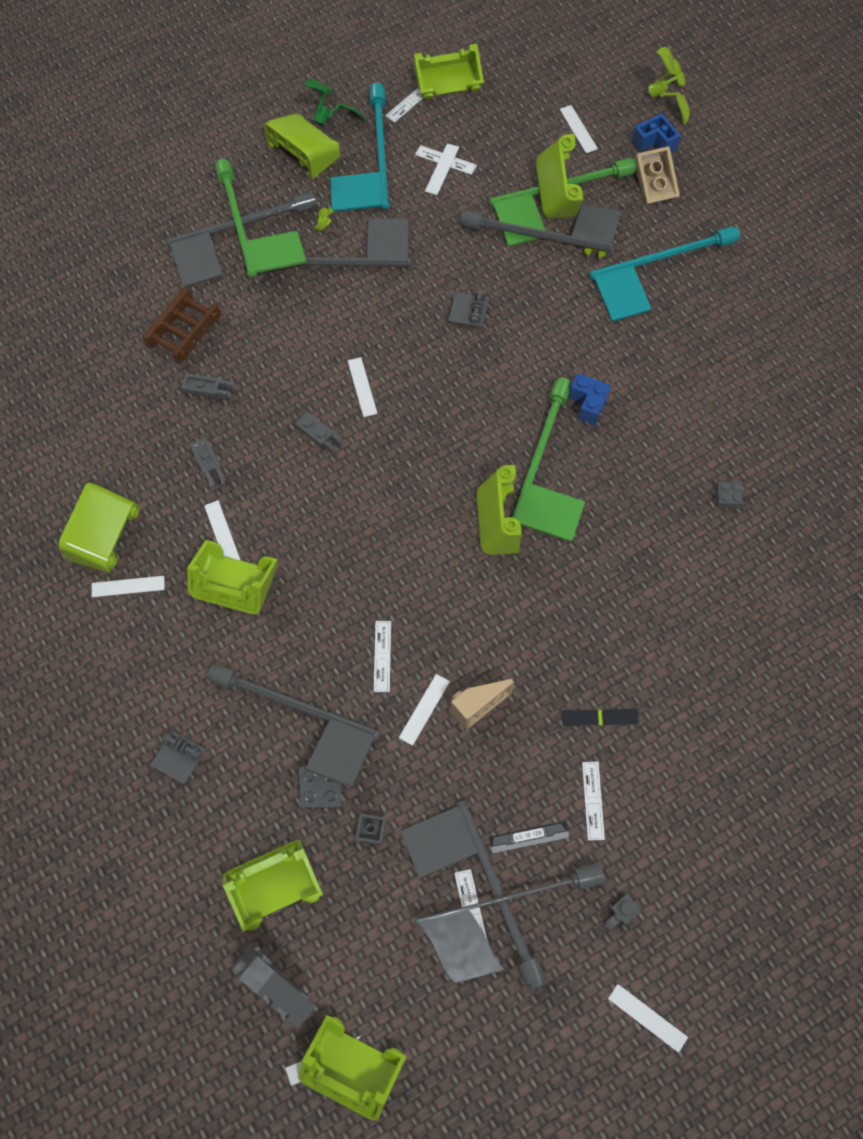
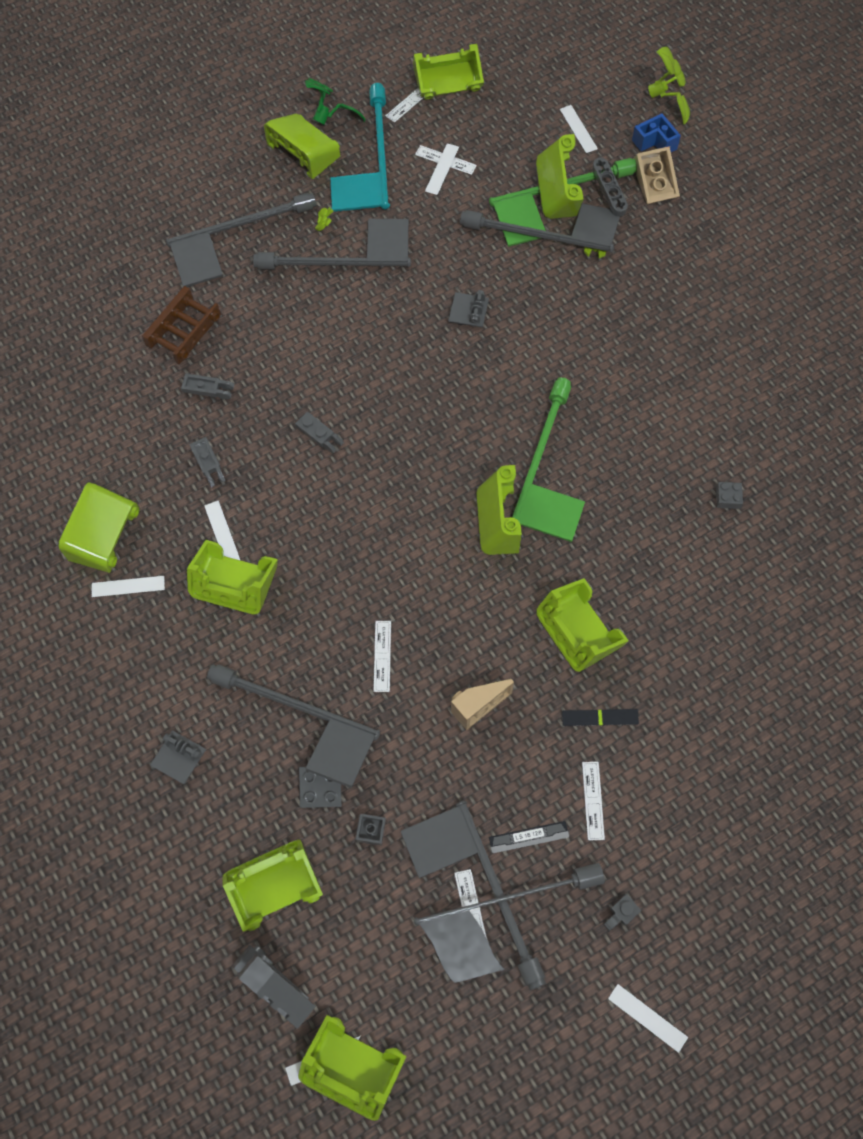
bright green flag [215,159,306,277] -> none
white sticker [347,357,378,417] -> none
white sticker [399,674,450,746] -> none
blue brick [569,373,611,425] -> none
teal flag [589,226,740,322] -> none
none -> lime windscreen [537,578,629,672]
none -> dark grey beam [592,157,628,216]

